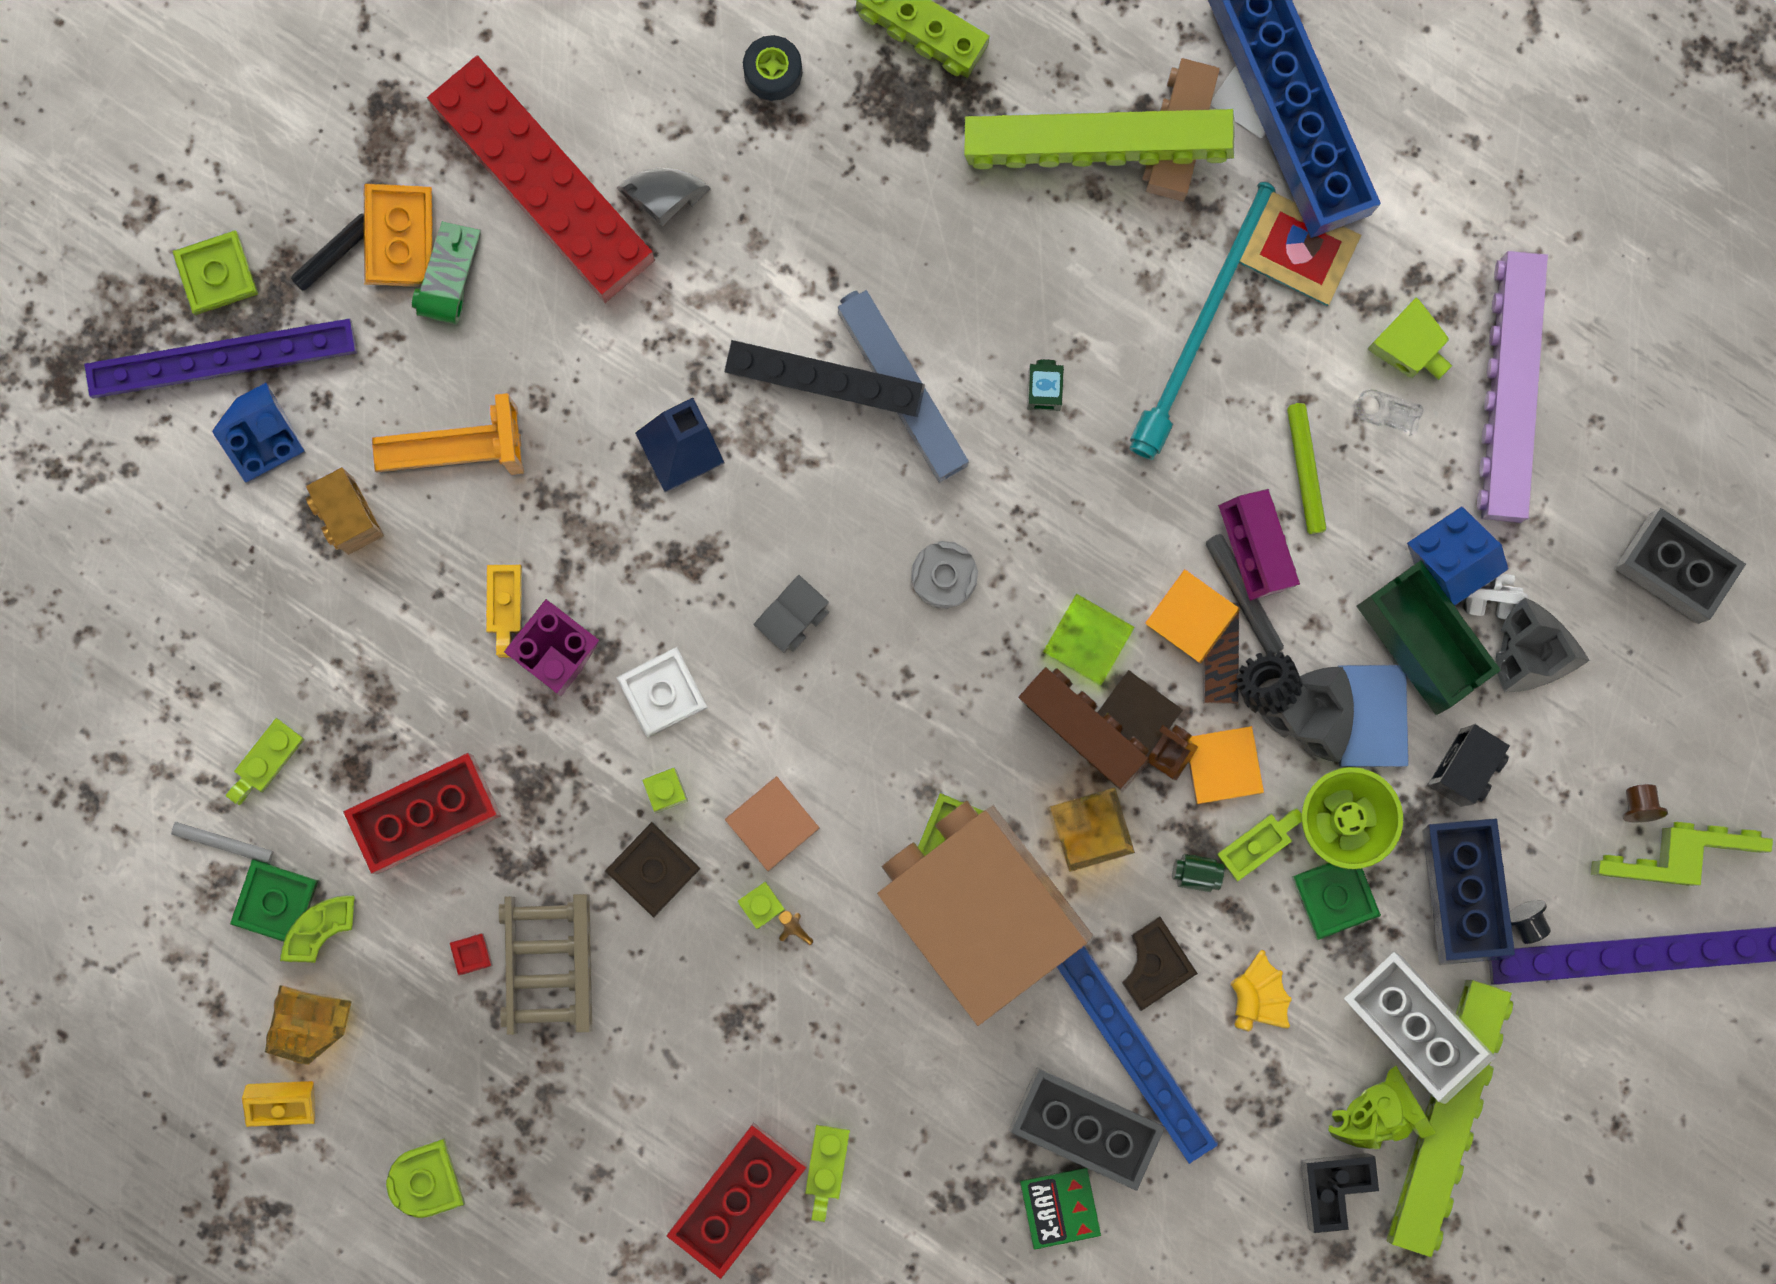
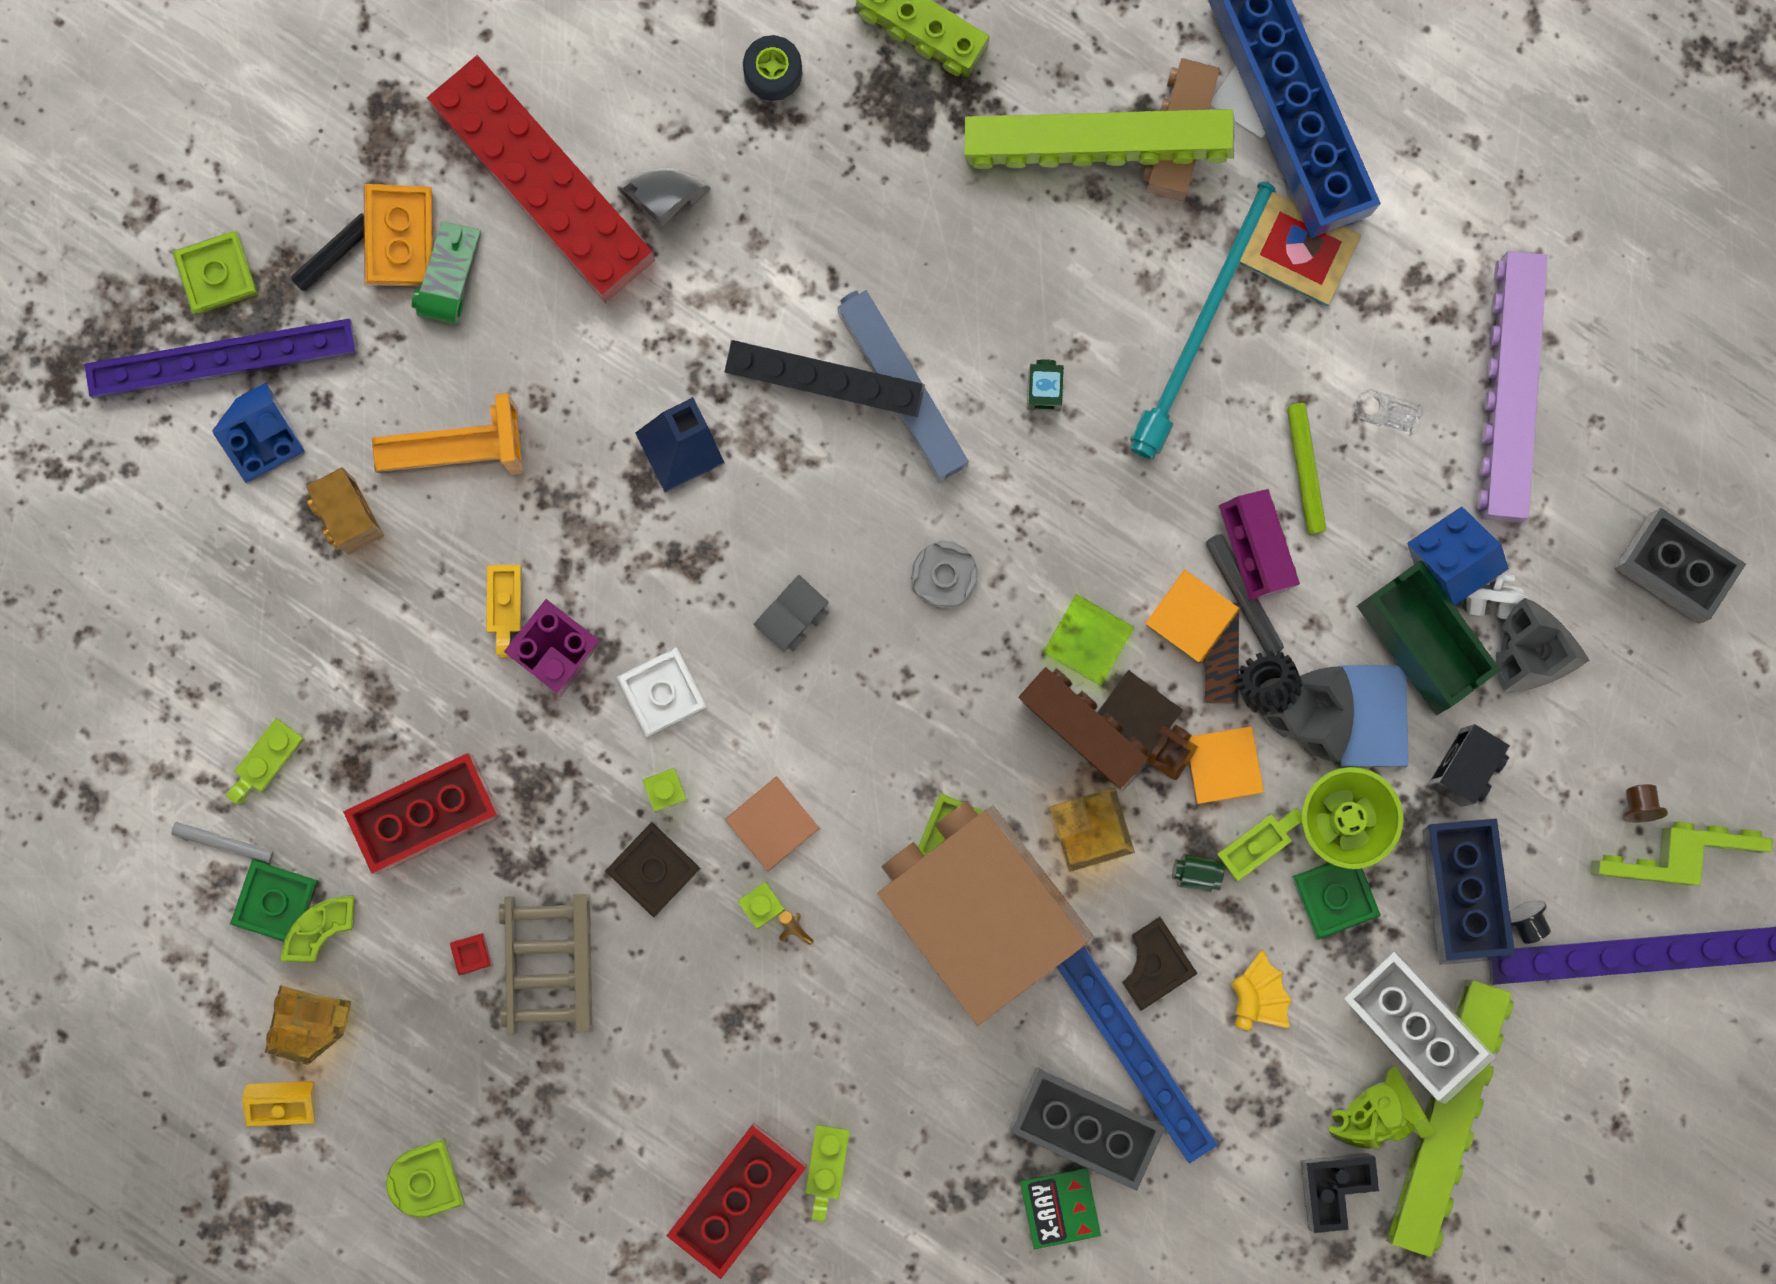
lime torso [1368,297,1453,380] -> none

